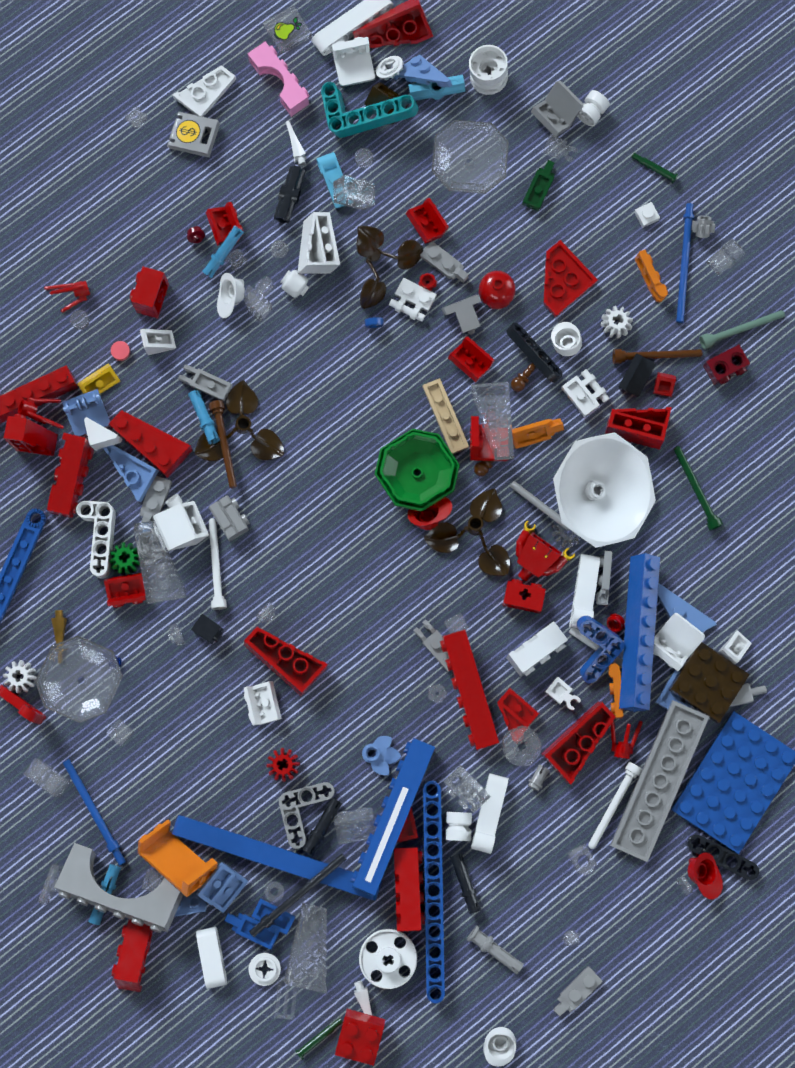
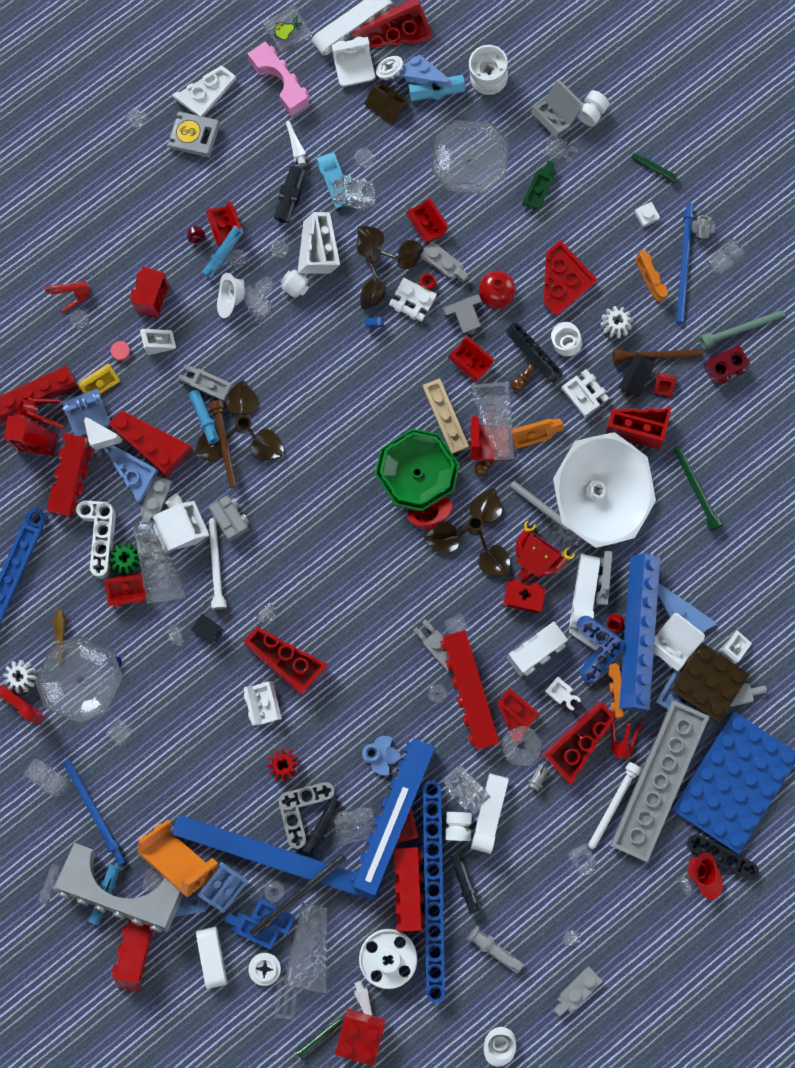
teal beam [321,82,419,138] -> none

